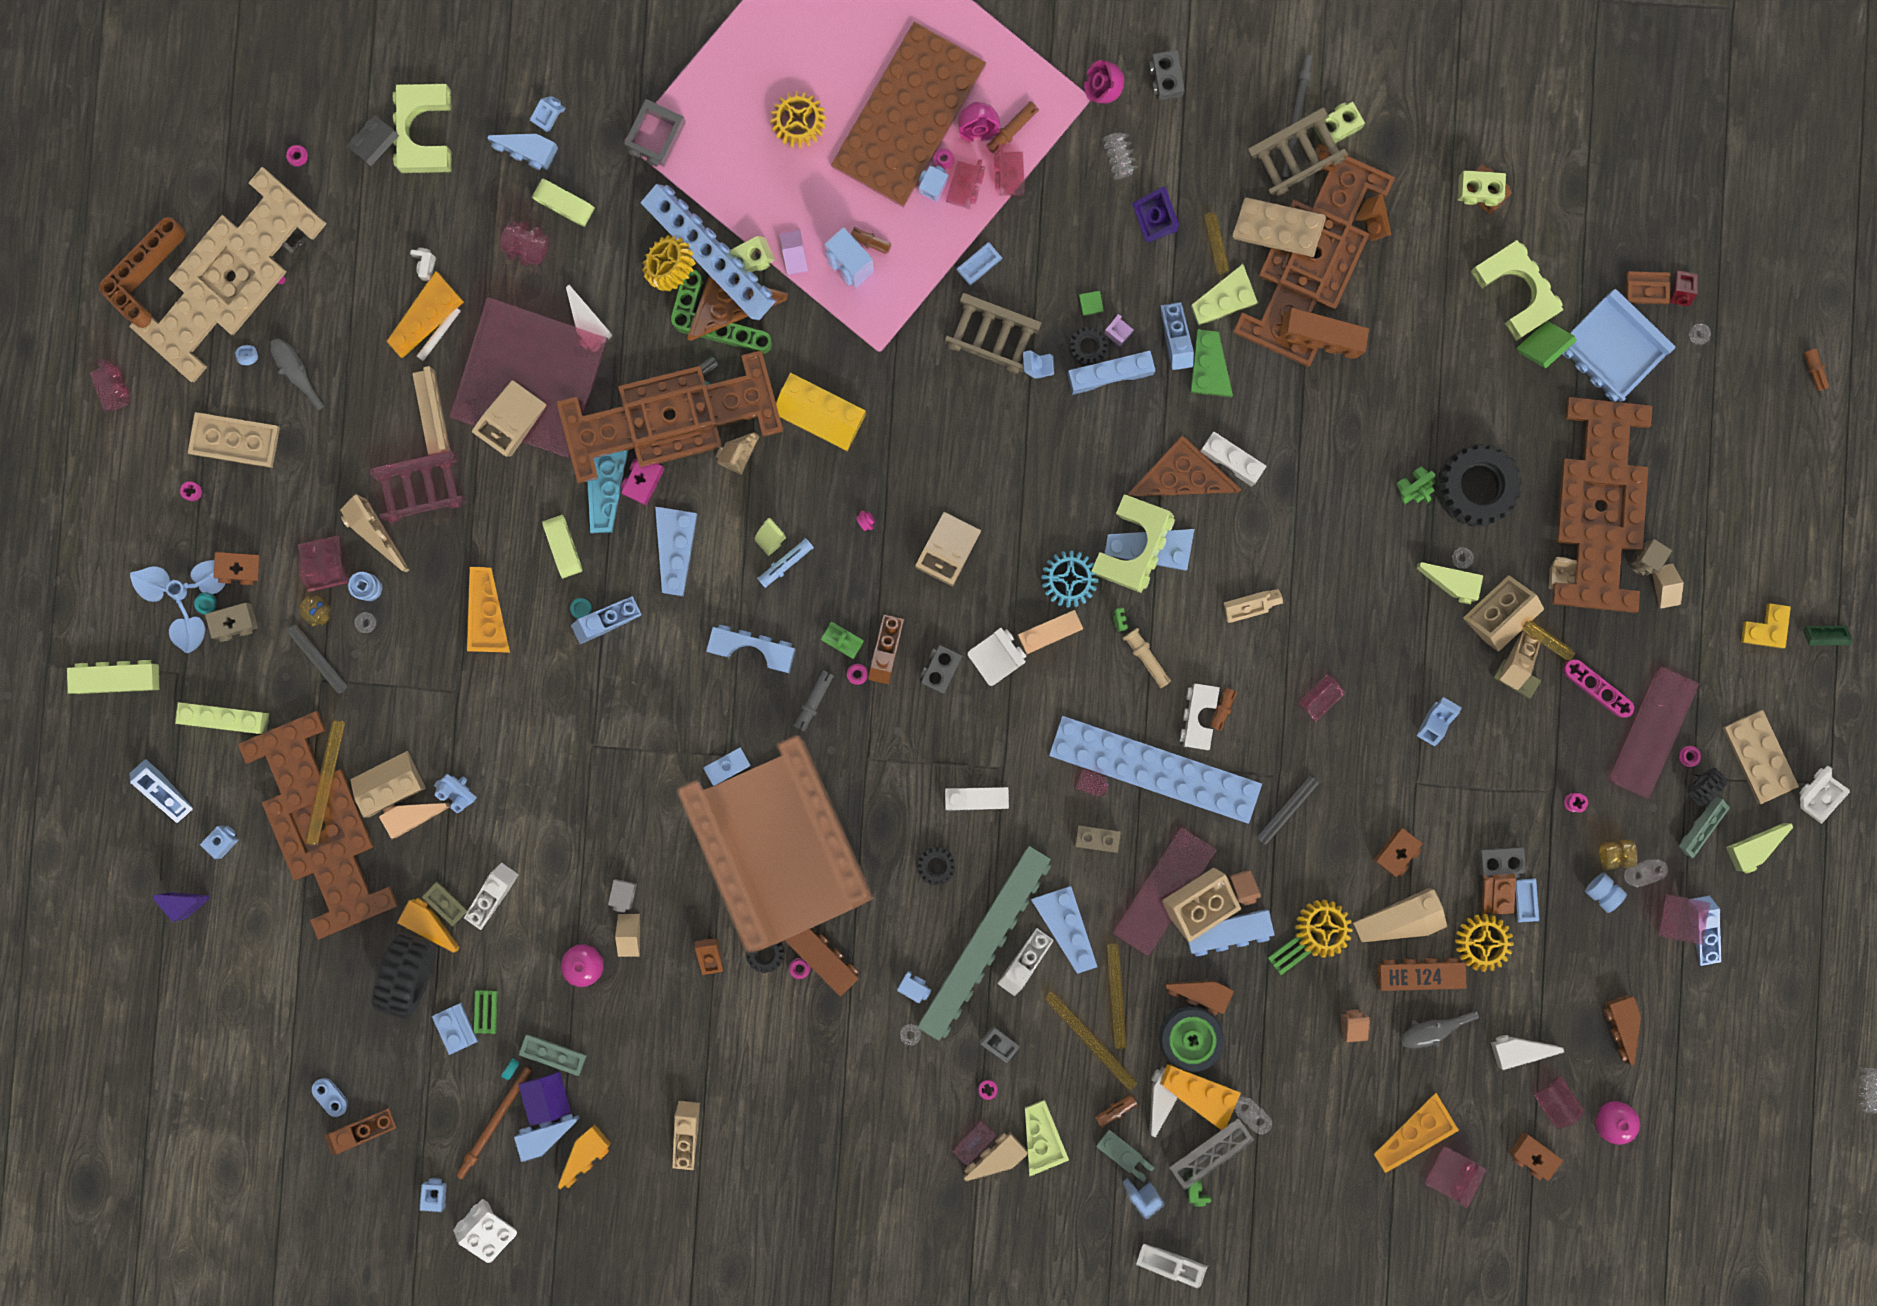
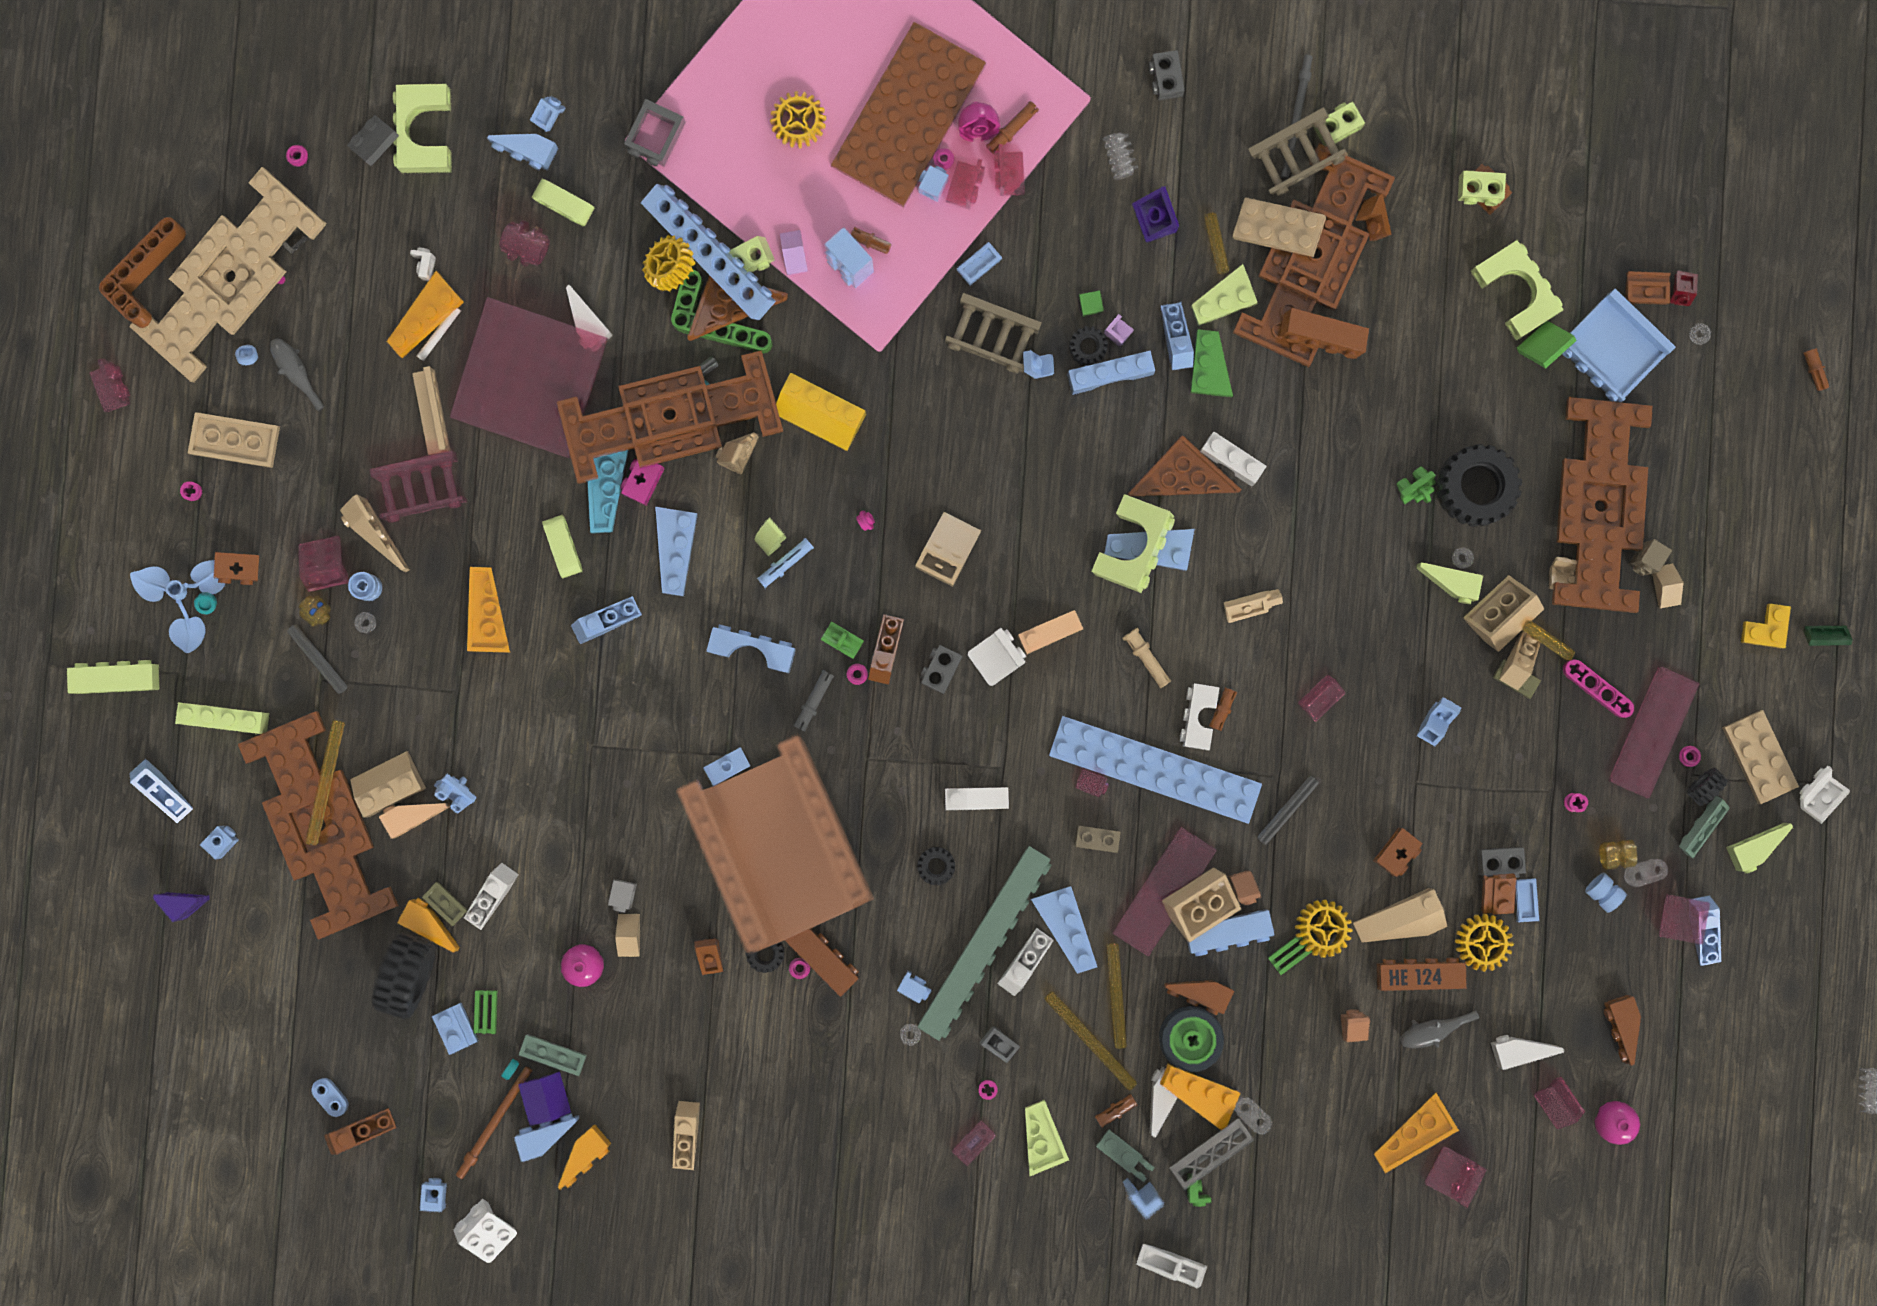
dark tan brick [205,603,258,642] -> none
tan slope [472,380,547,457] -> none
teal tile [570,598,592,619] -> none
tan slope [964,1132,1028,1181] -> none
medium azure gear [1041,551,1098,608] -> none
dark pink cylinder [1084,60,1124,103] -> none
bright green tile [1112,608,1128,632] -> none
dark orange brick [1509,1132,1563,1181] -> none

